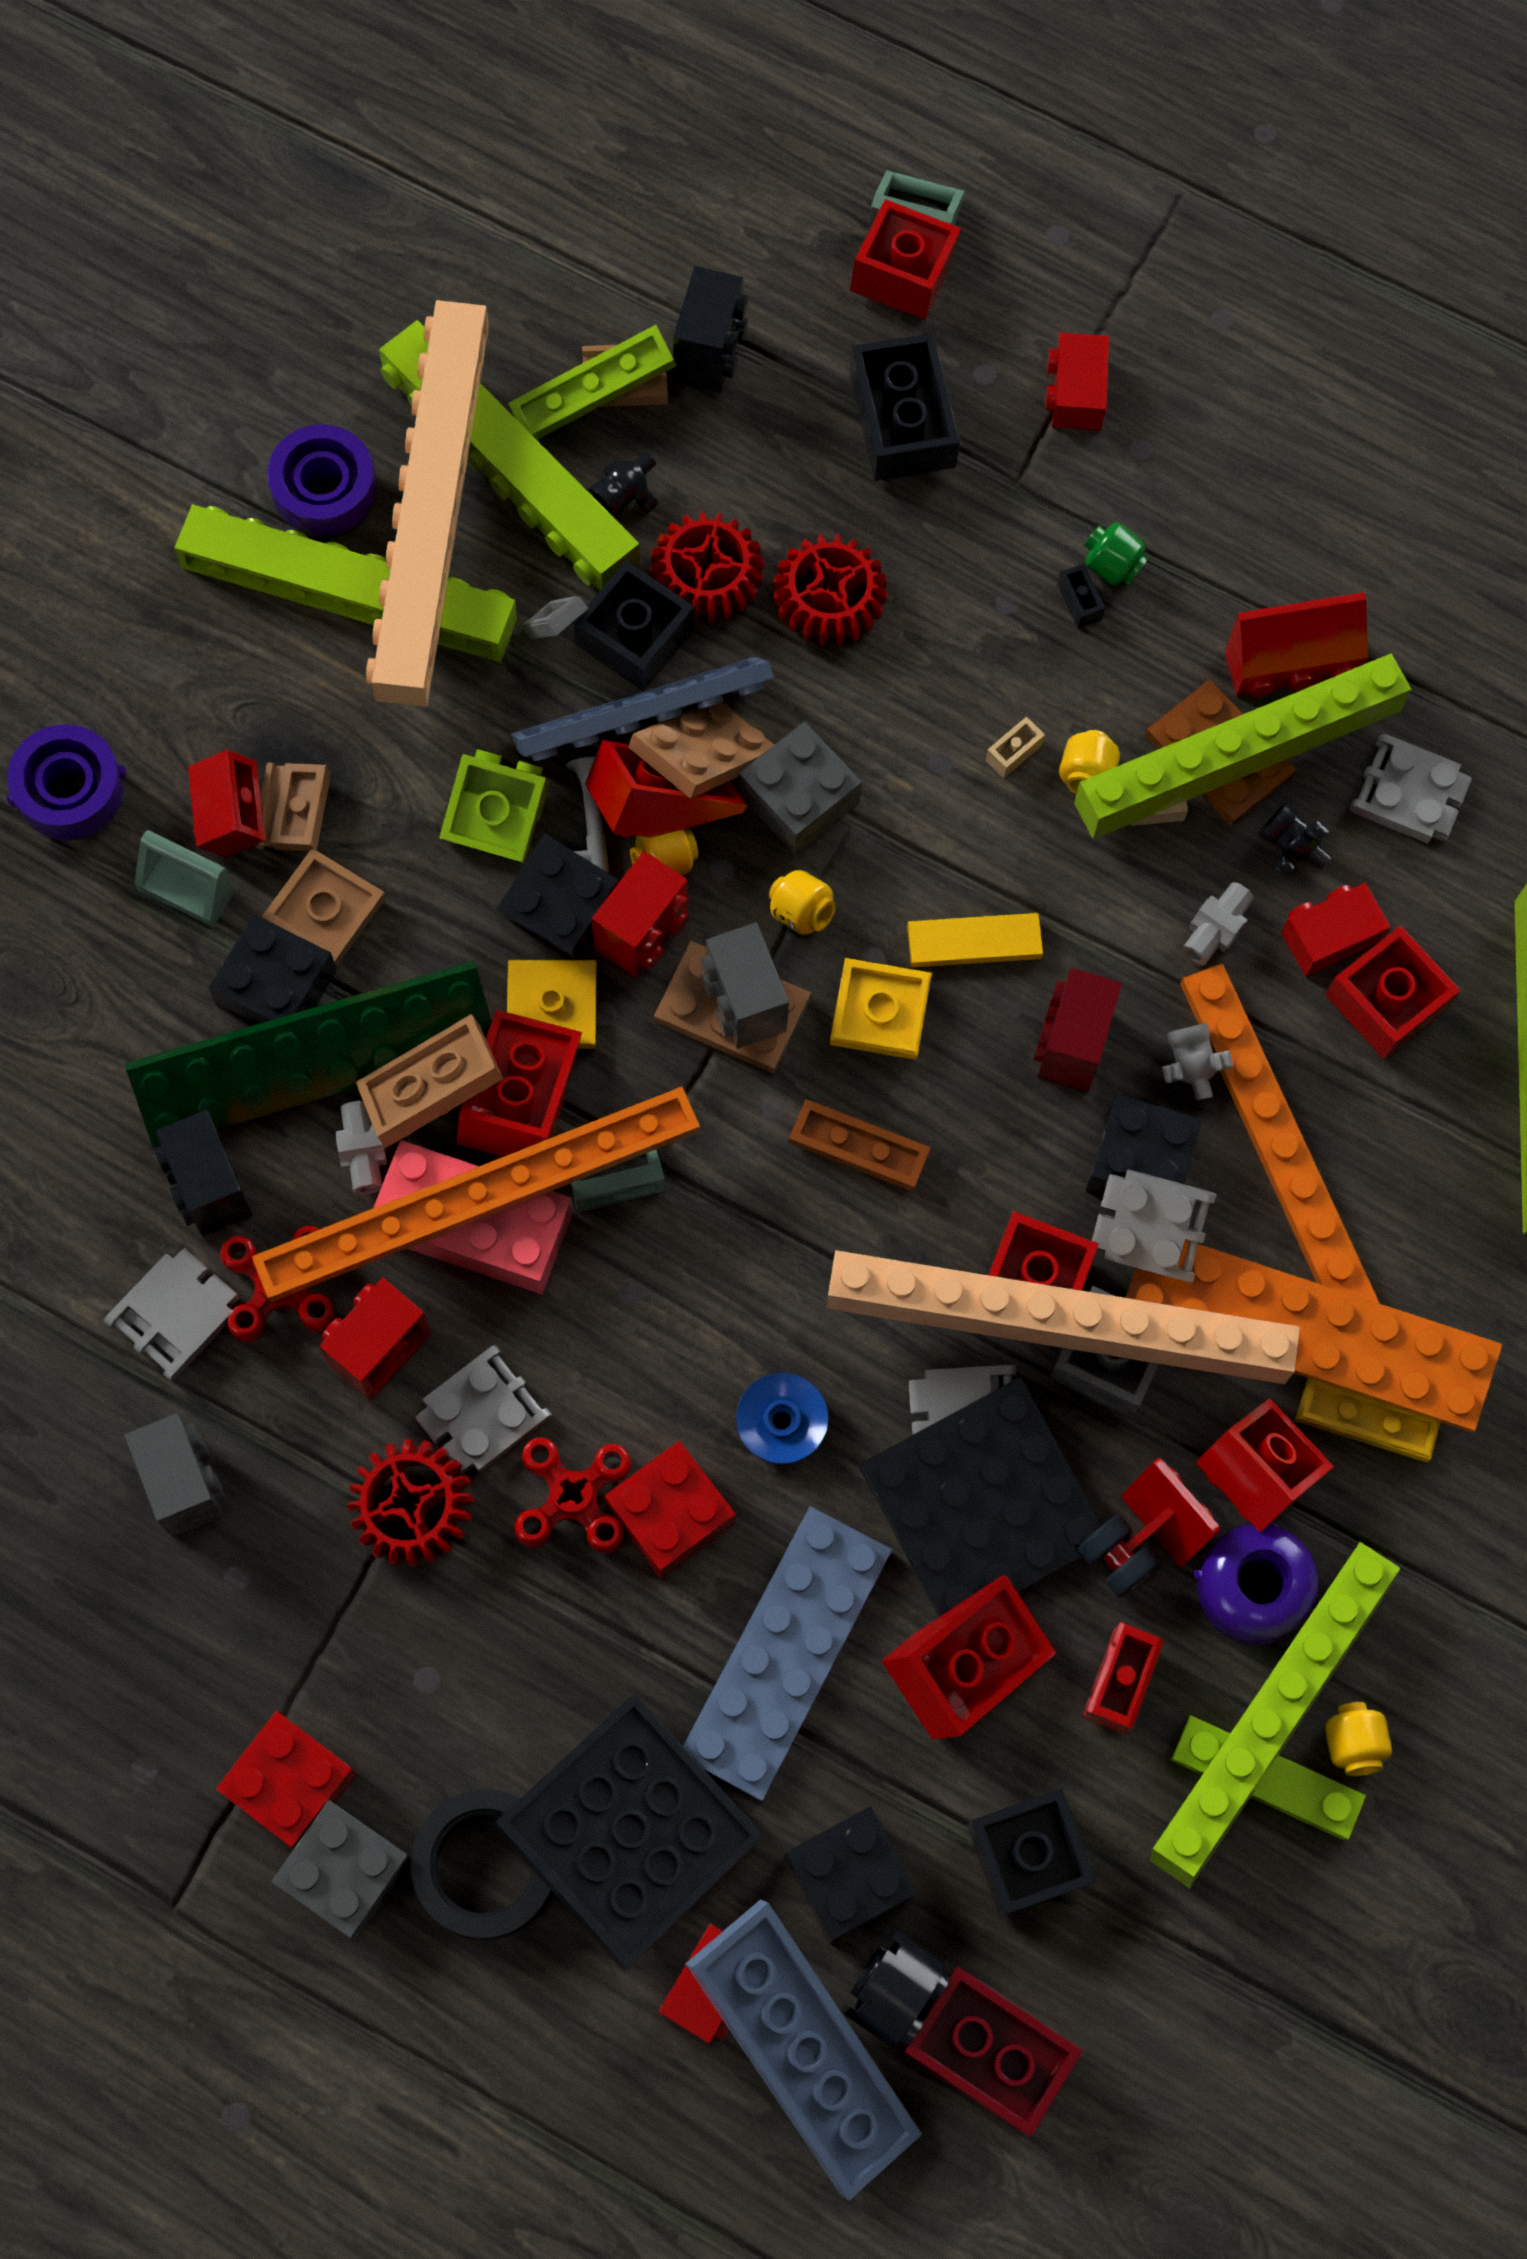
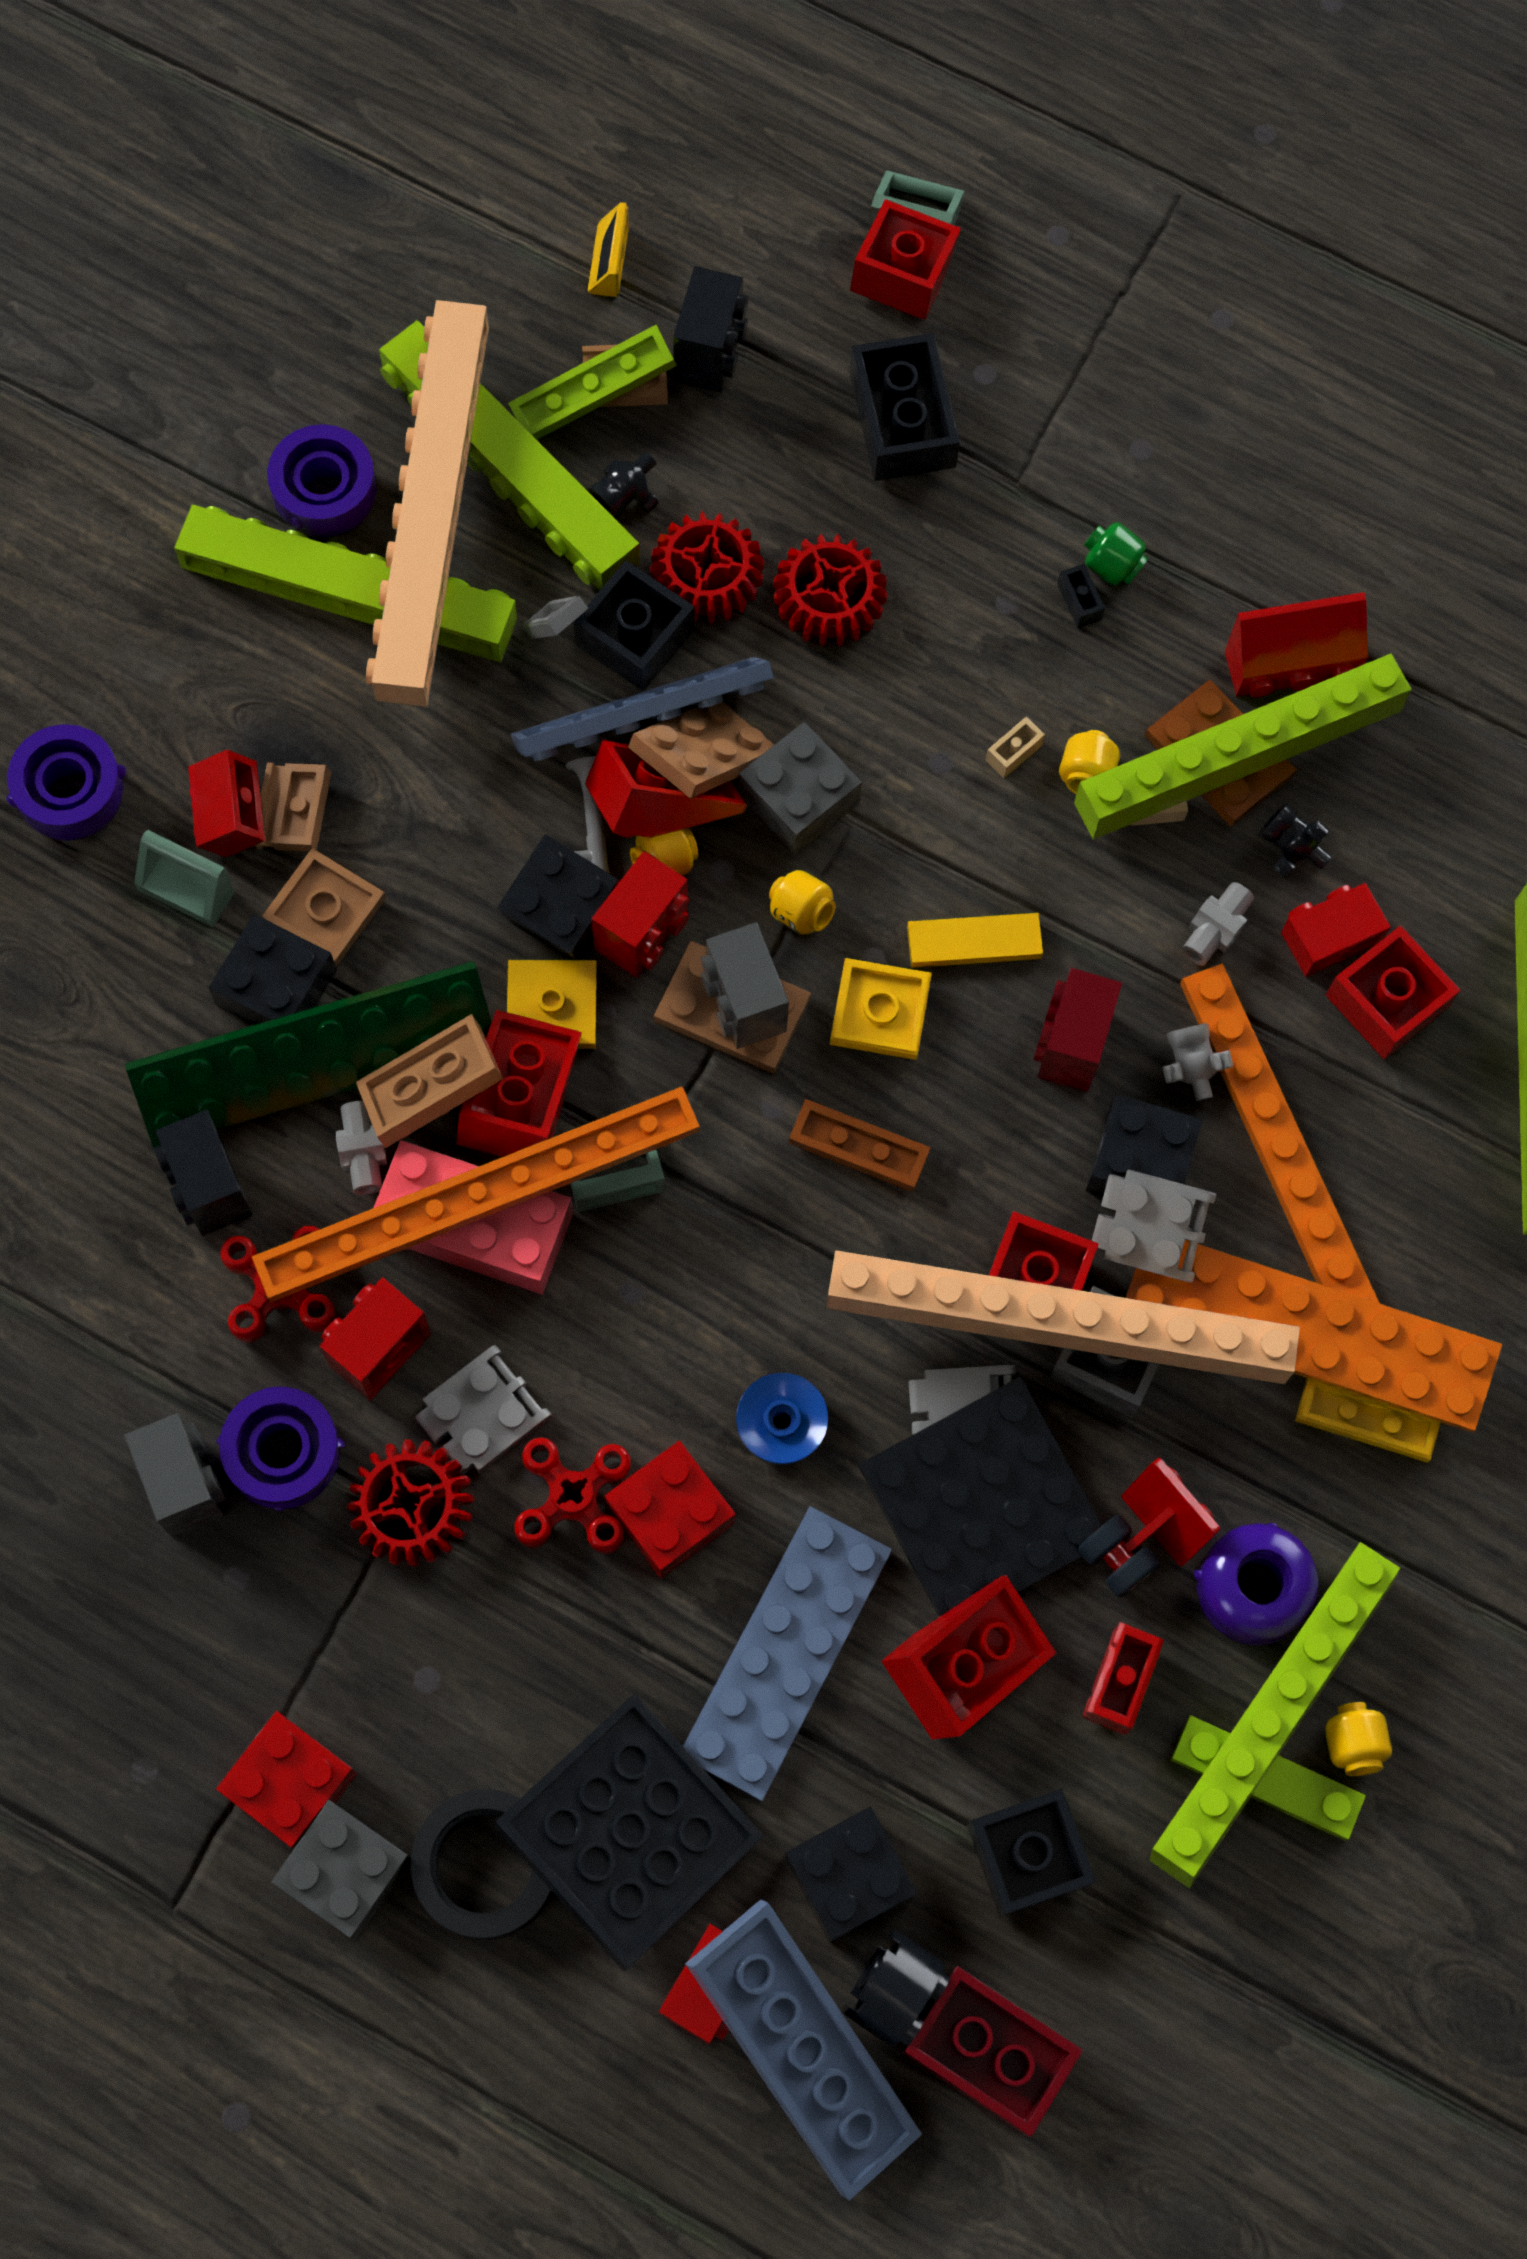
light grey plate [104,1248,239,1381] -> none
lime plate [439,749,551,863] -> none
red brick [1045,332,1109,431] -> none
red brick [1195,1398,1334,1532] -> none
light grey plate [1349,734,1472,843] -> none
none -> dark purple piece [216,1386,346,1511]
none -> yellow slope [588,202,629,297]

